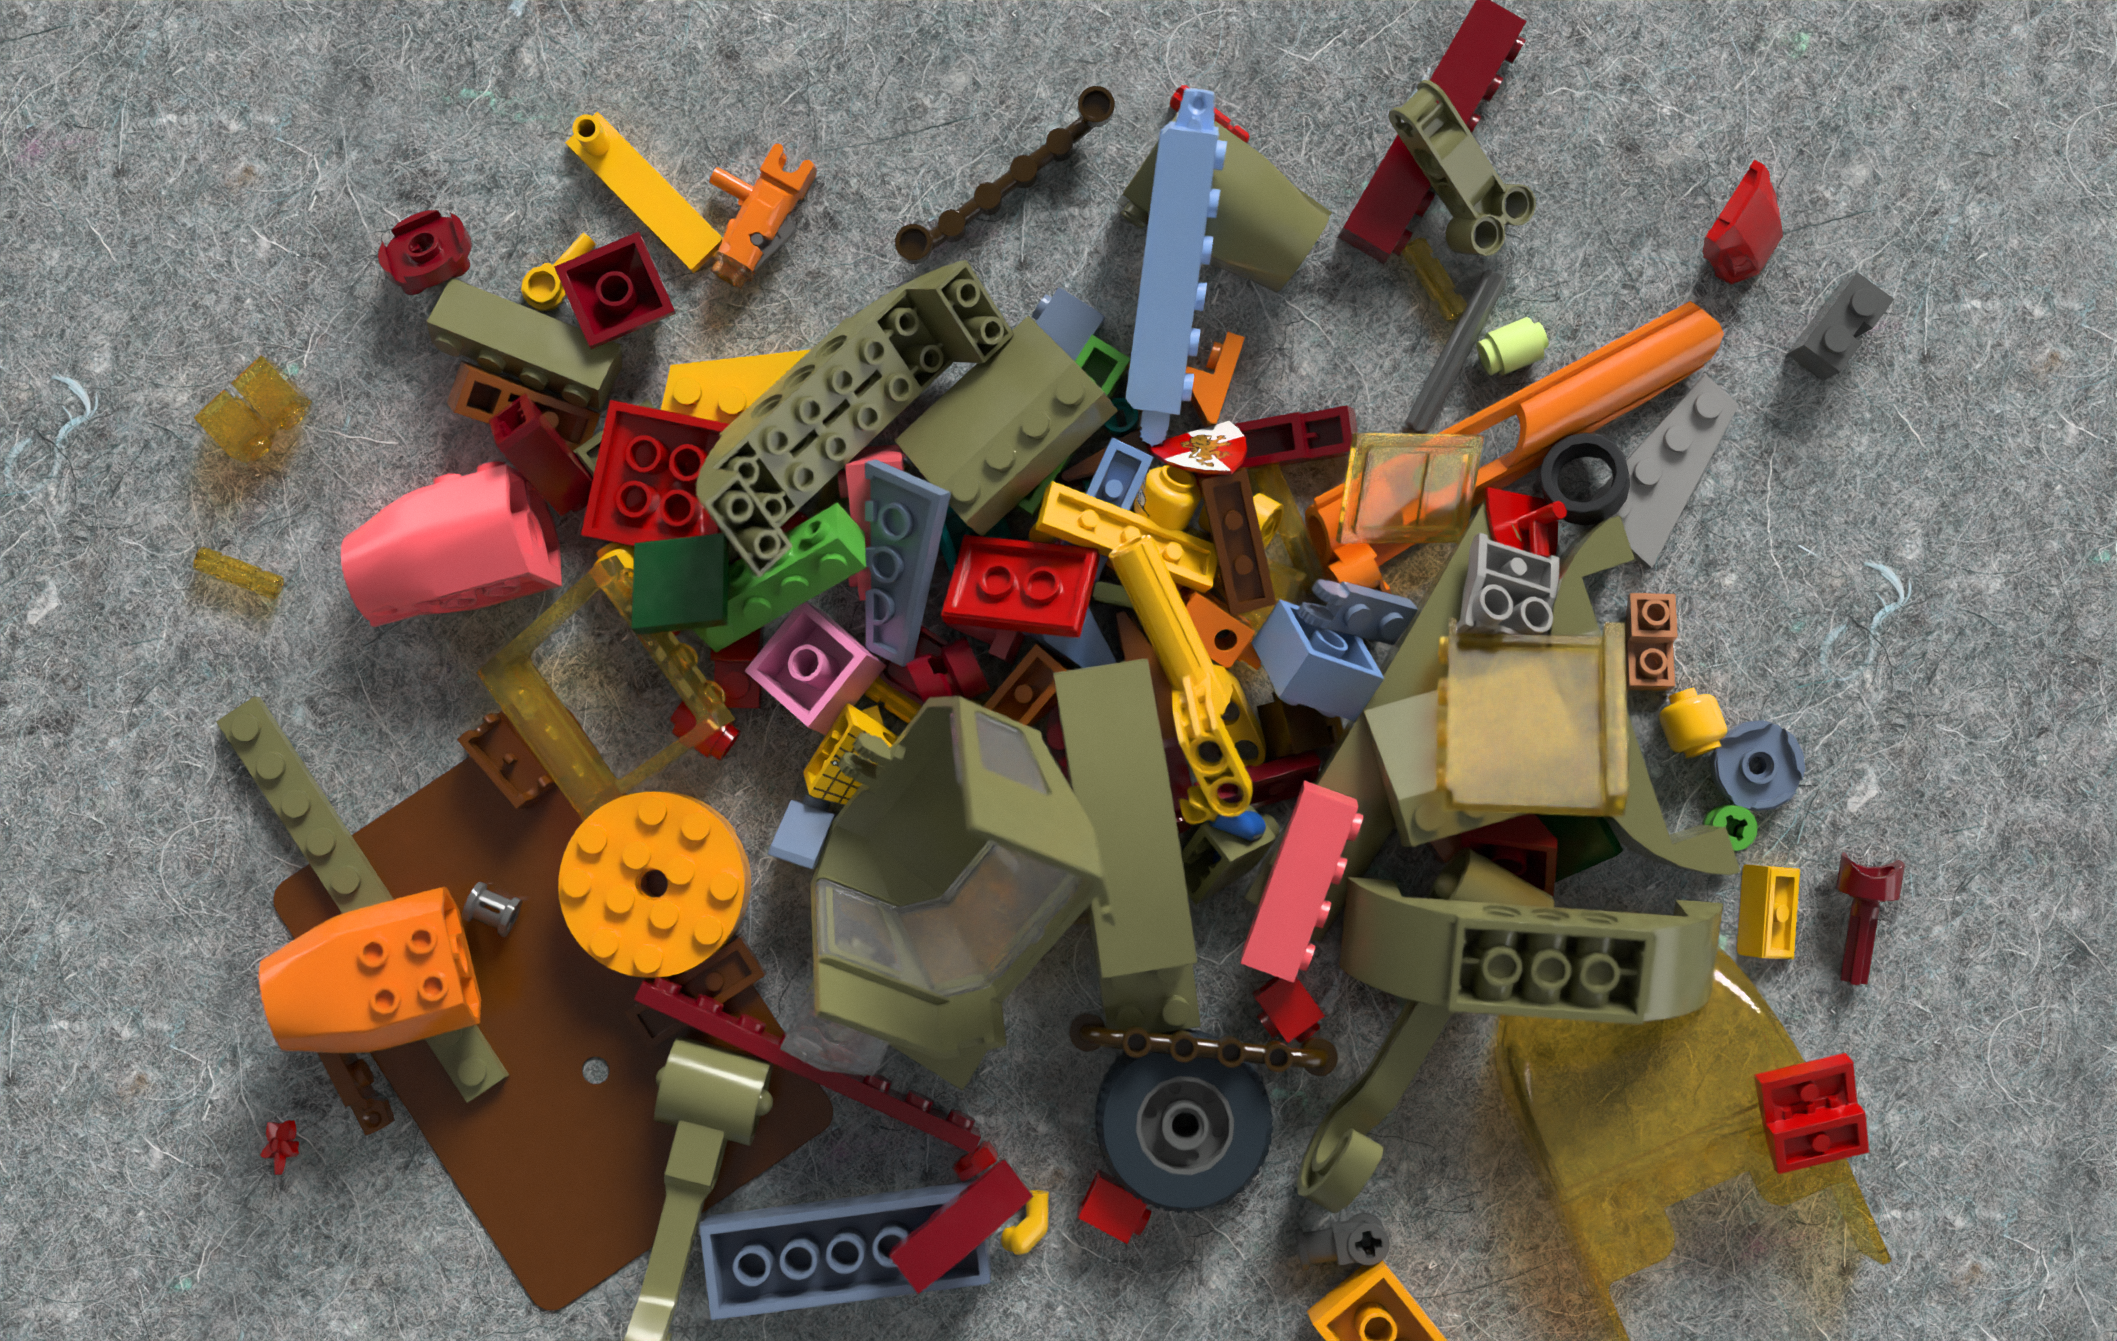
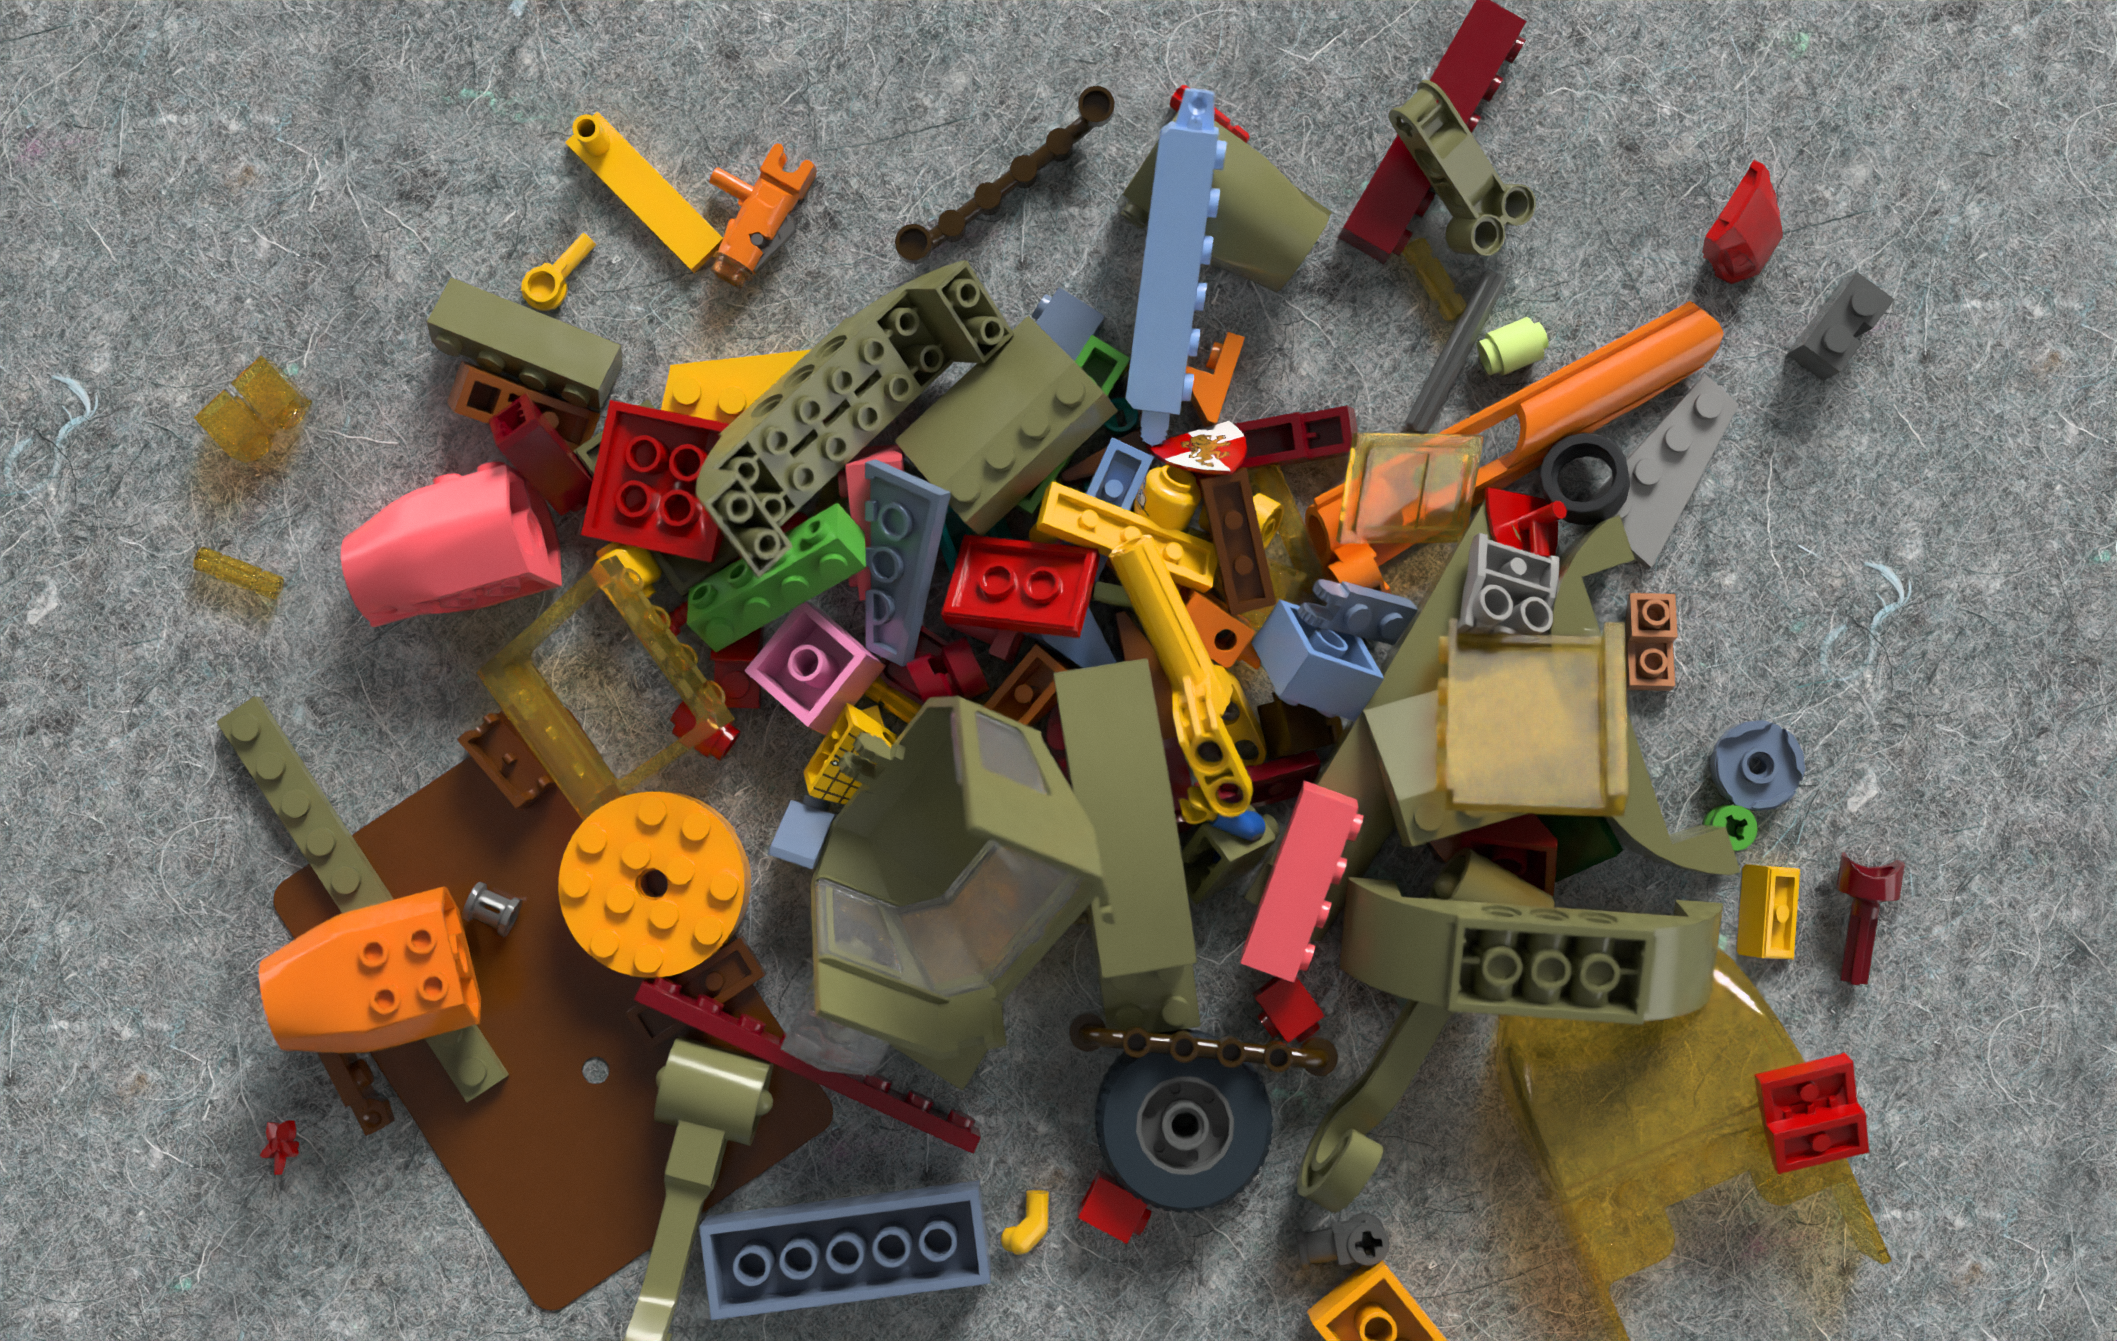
dark red plate [378,210,472,295] -> none
dark red slope [554,231,676,350] -> none
dark green tile [631,533,729,635] -> none
dark red slope [889,1158,1033,1294] -> none
red tile [952,1140,998,1181] -> none
yellow head [1659,688,1728,759] -> none

